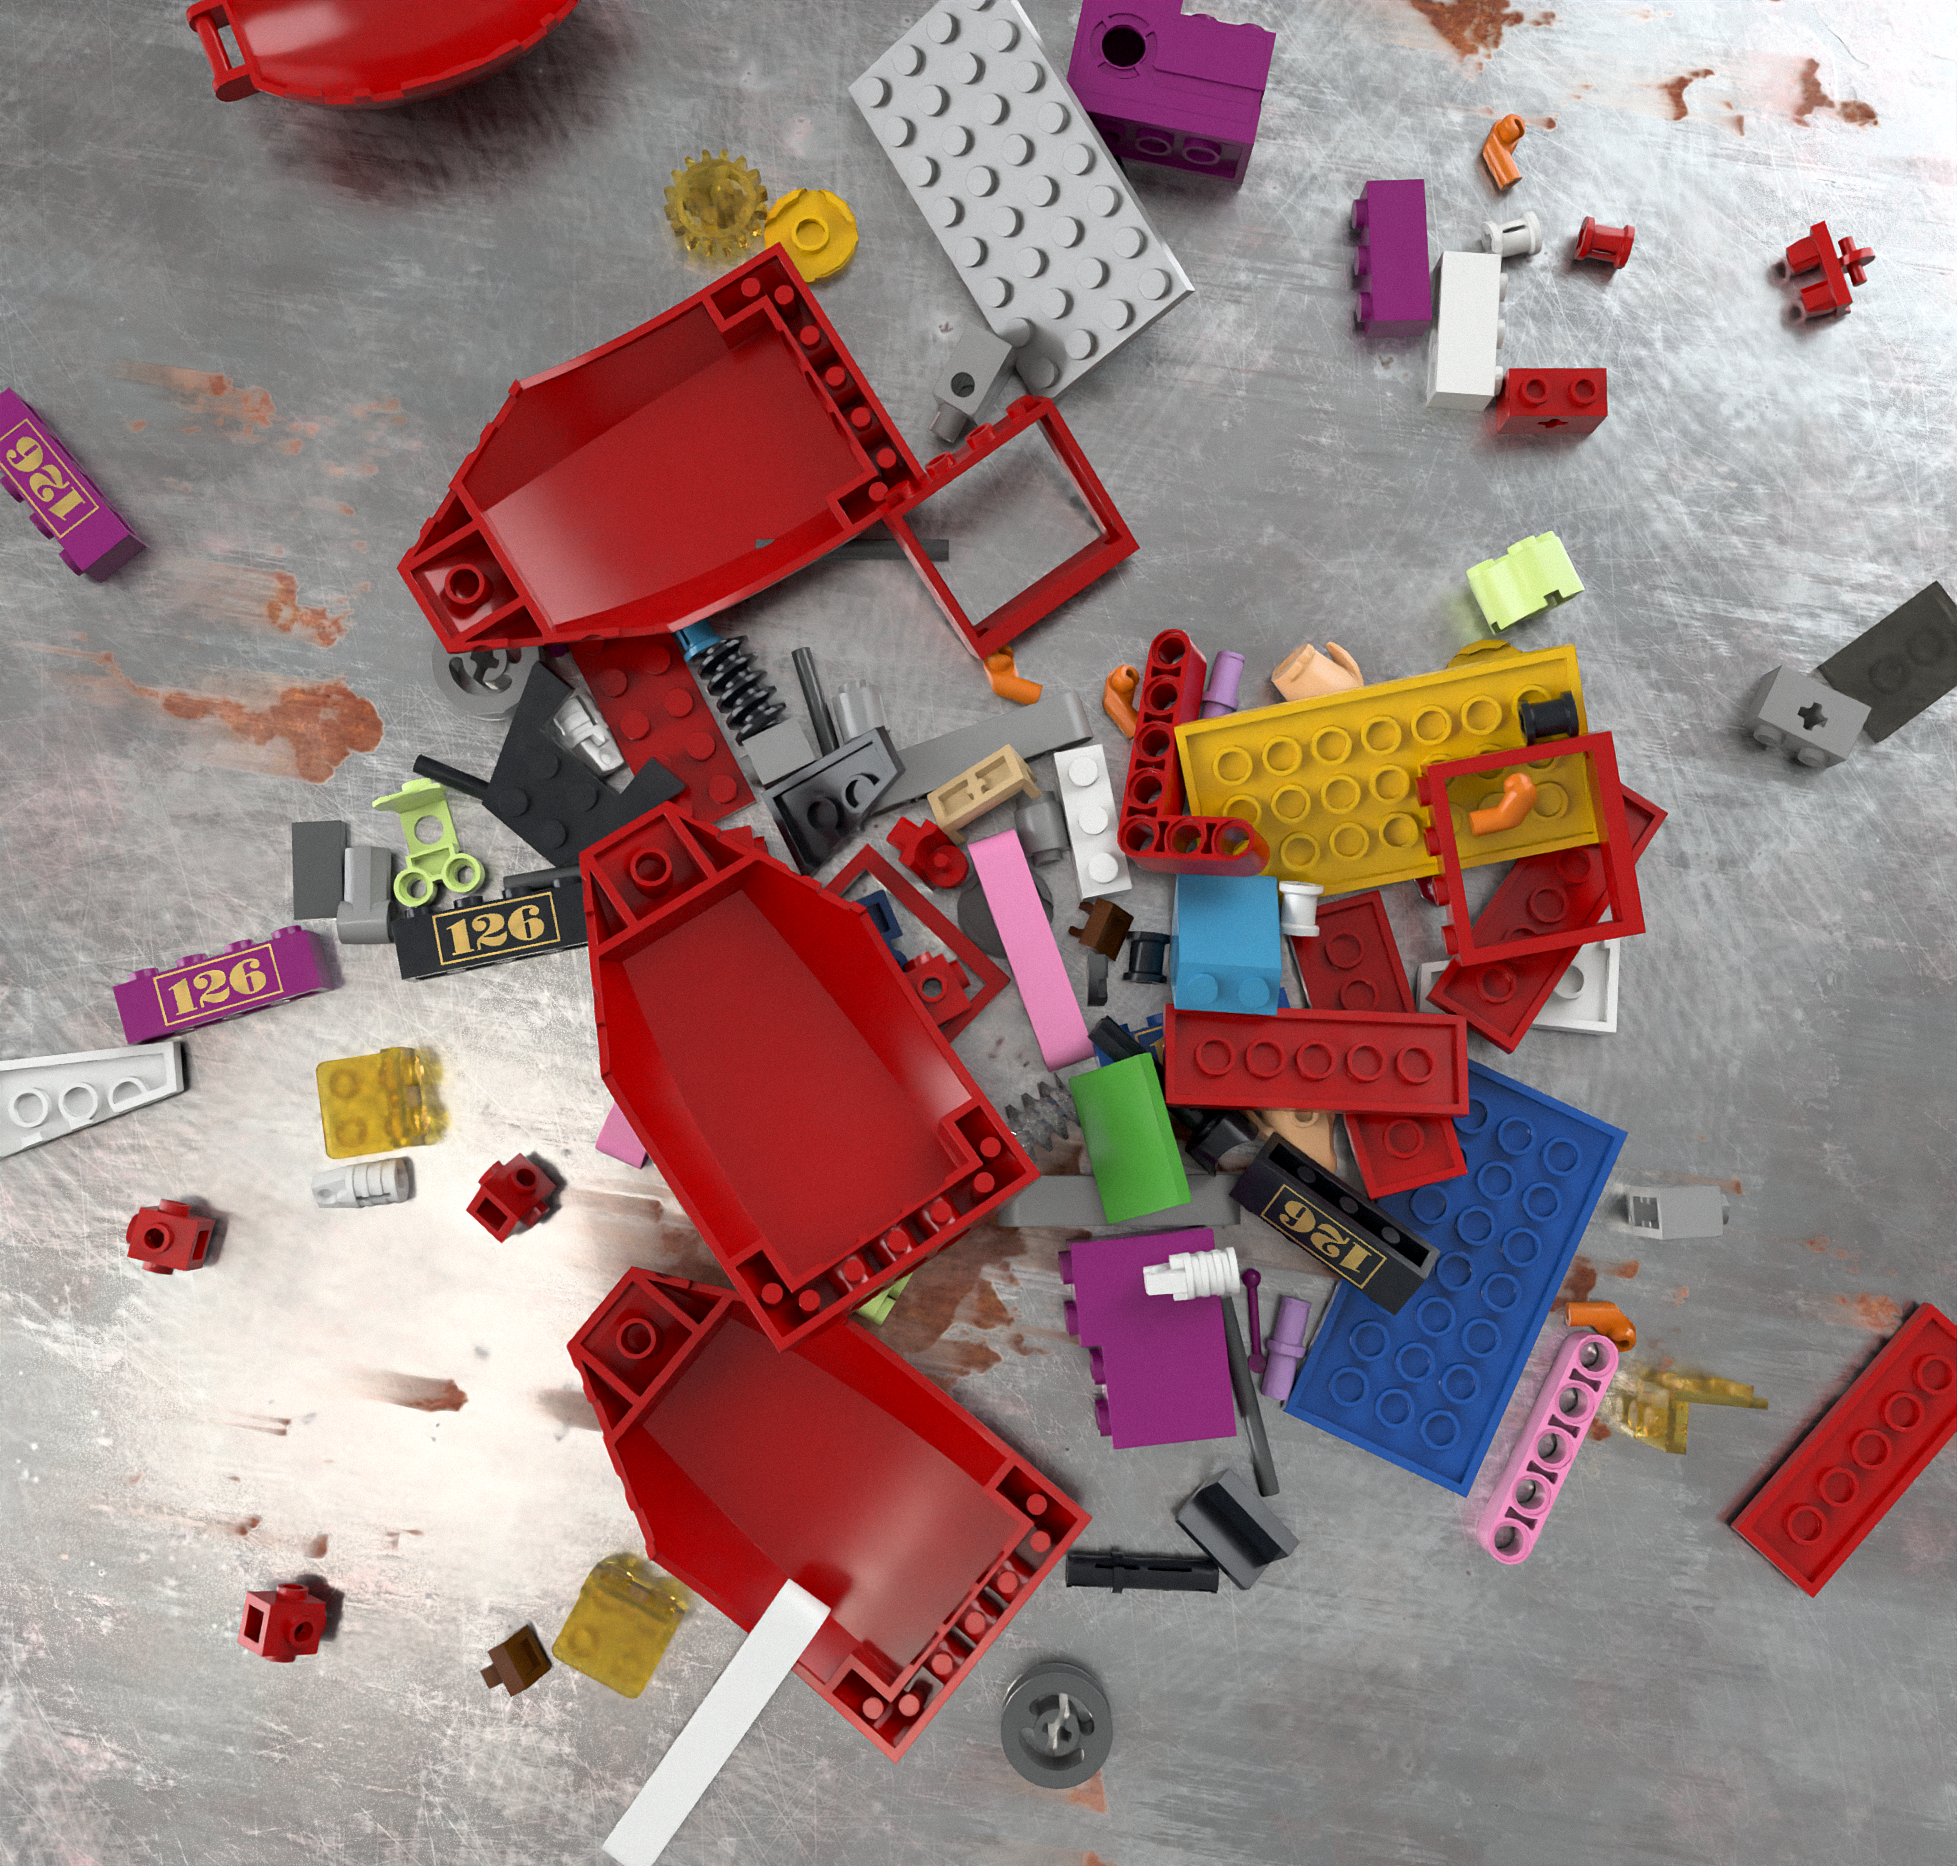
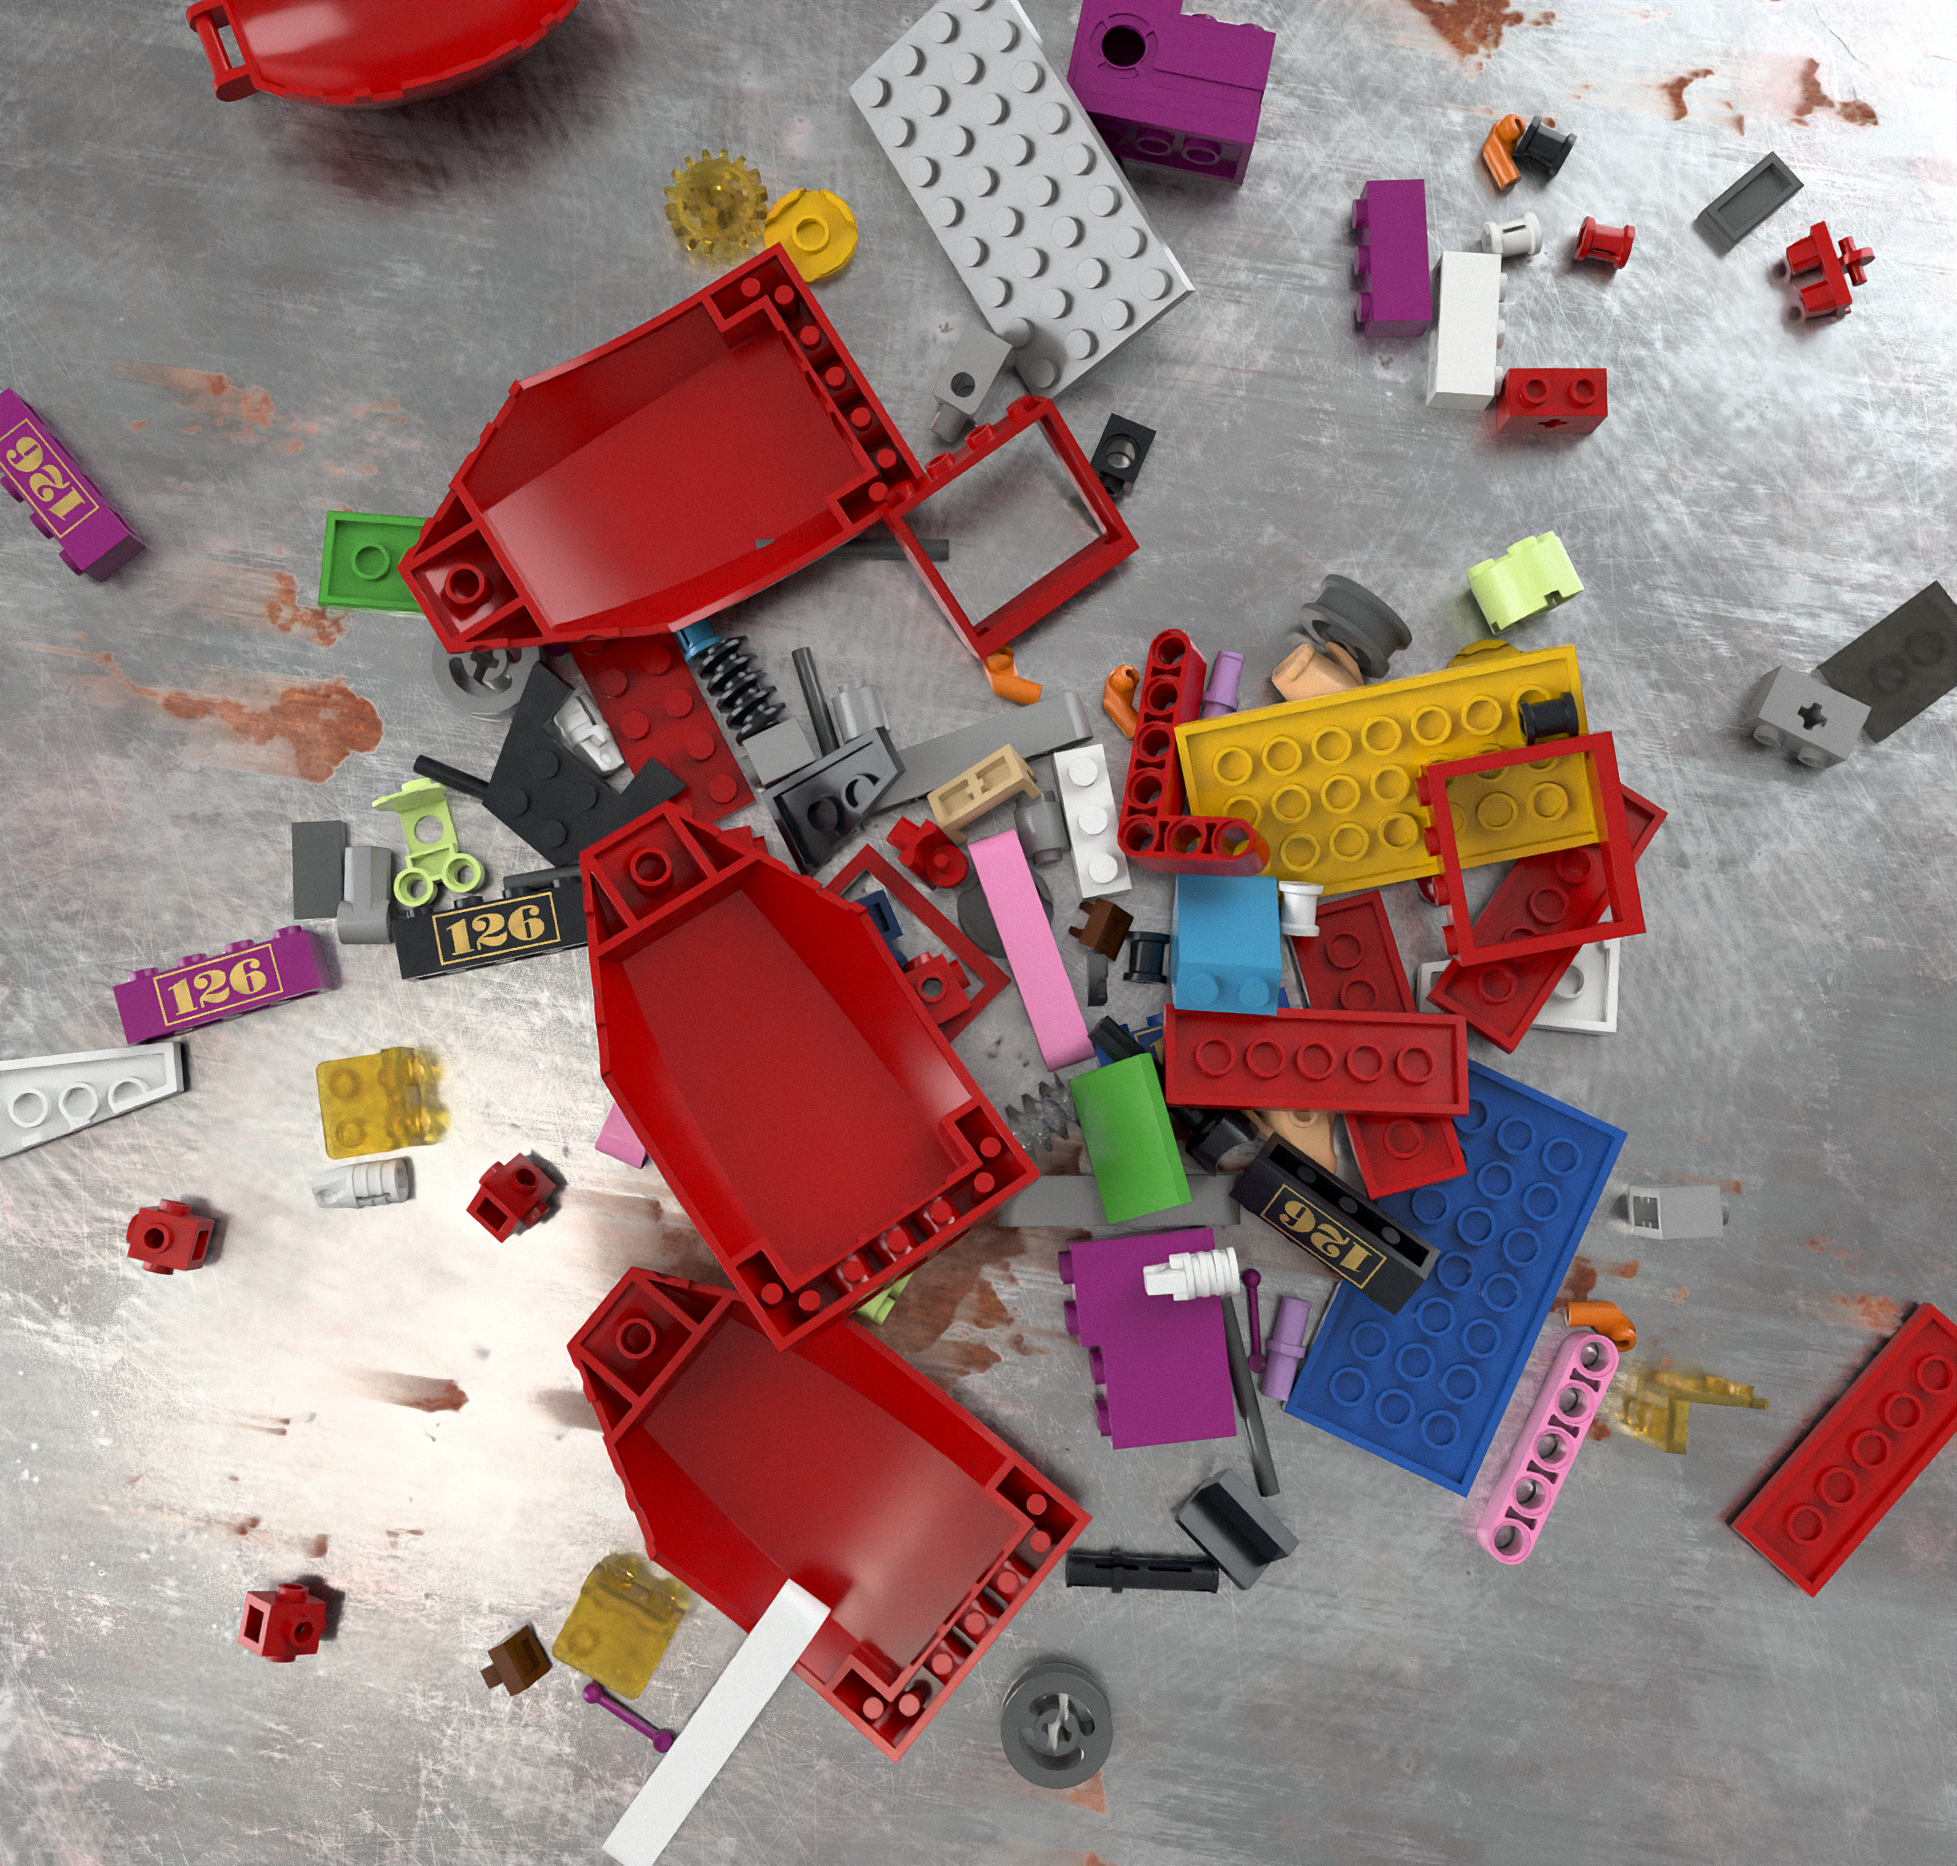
orange arm [1468,773,1537,837] -> none
none -> bright green tile [318,510,428,616]
none -> magenta hinge [582,1683,674,1753]
none -> black brick [1090,413,1157,497]
none -> dark grey wheel [1298,574,1412,679]
none -> black bush [1514,114,1578,176]
none -> dark grey tile [1698,151,1805,251]

